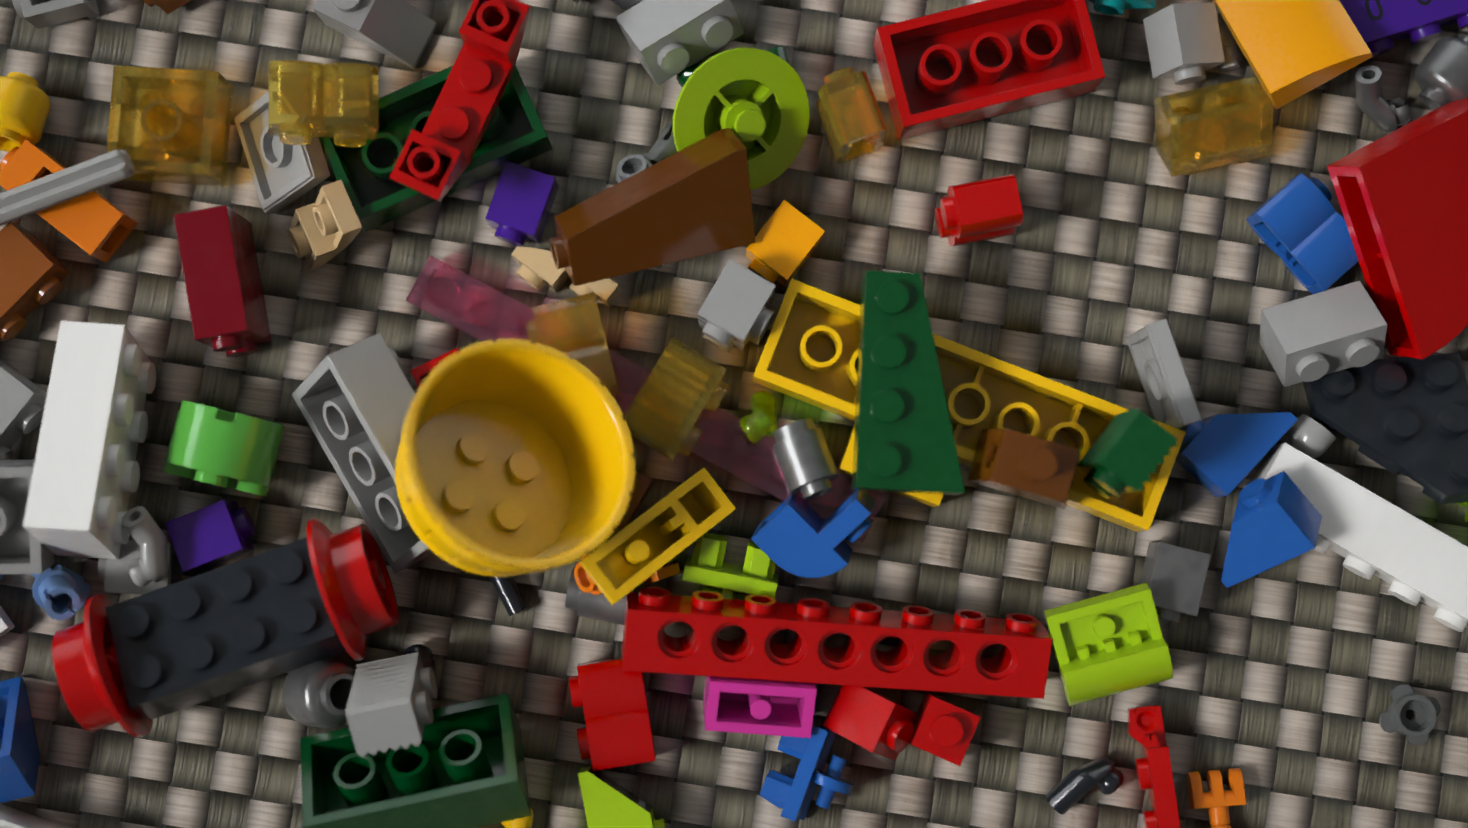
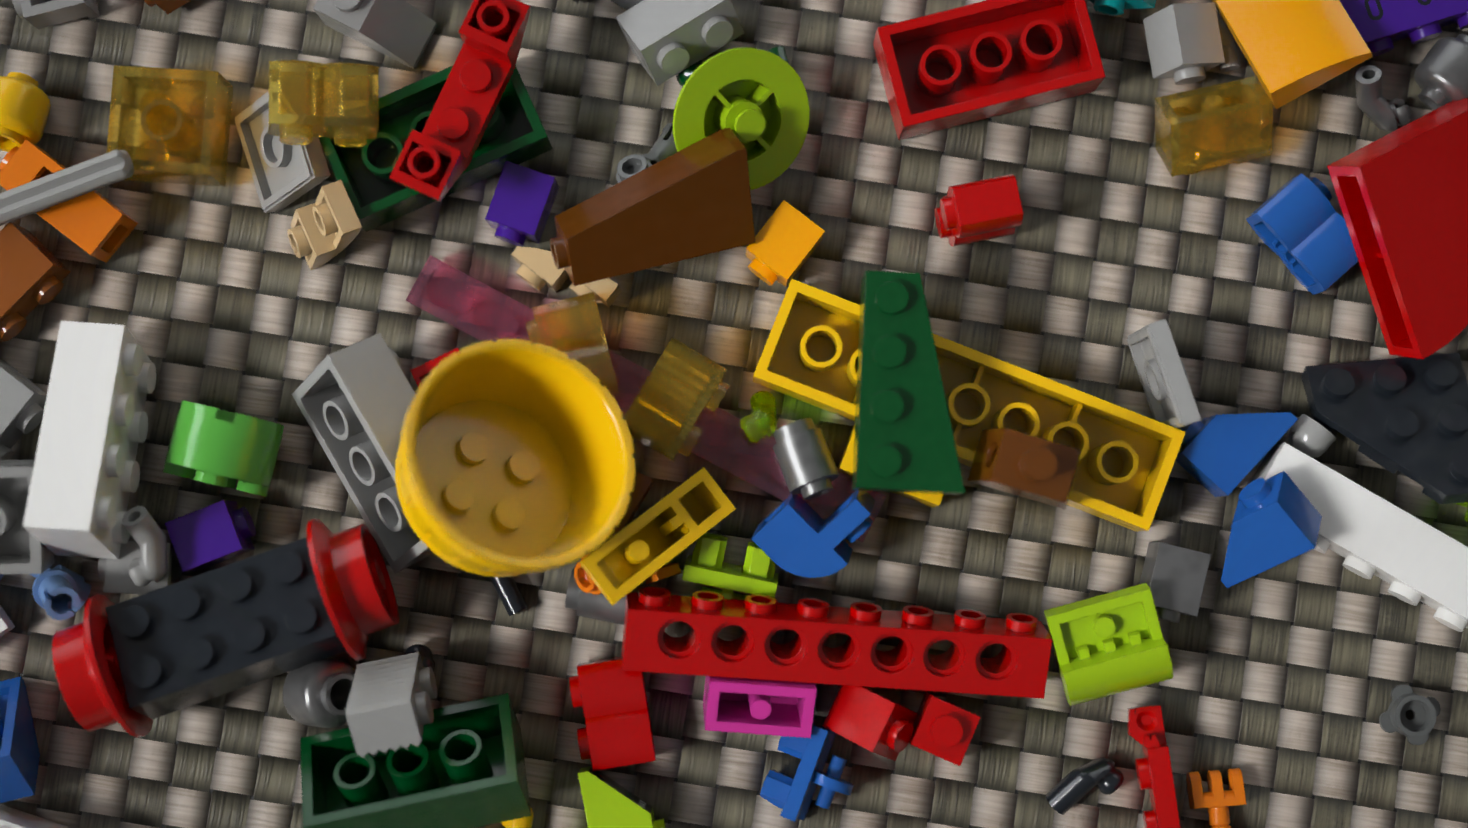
dark red brick [173,205,272,357] -> none
light grey brick [697,259,776,353] -> none
clear yellow brick [815,67,888,164] -> none
dark green brick [1078,408,1177,499] -> none
light grey brick [1259,280,1387,387] -> none

